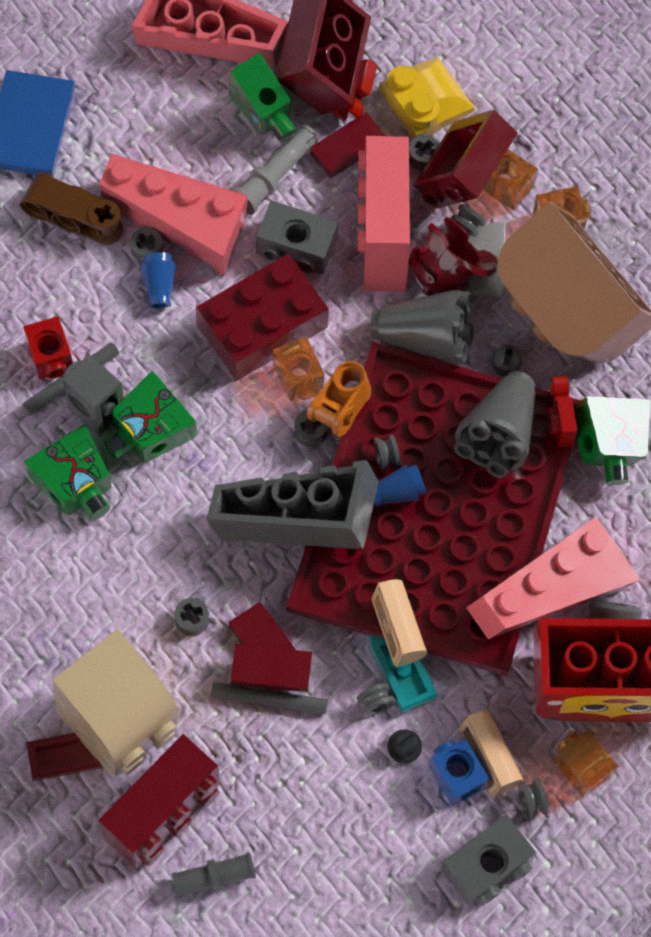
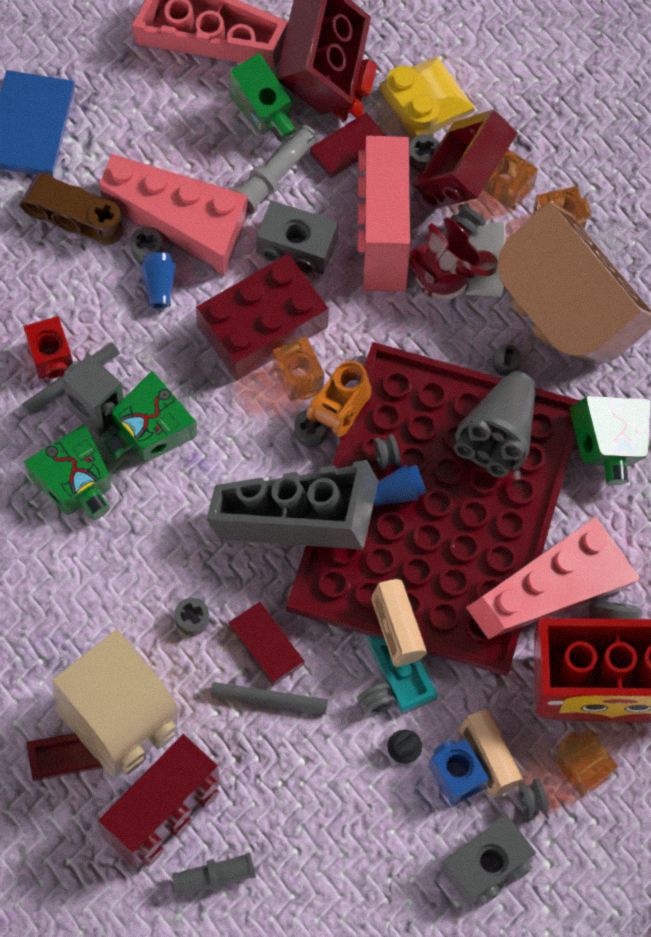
dark red tile [230,644,312,693] -> none
dark grey cone [370,290,474,363] -> none
red plate [548,376,577,447] -> none

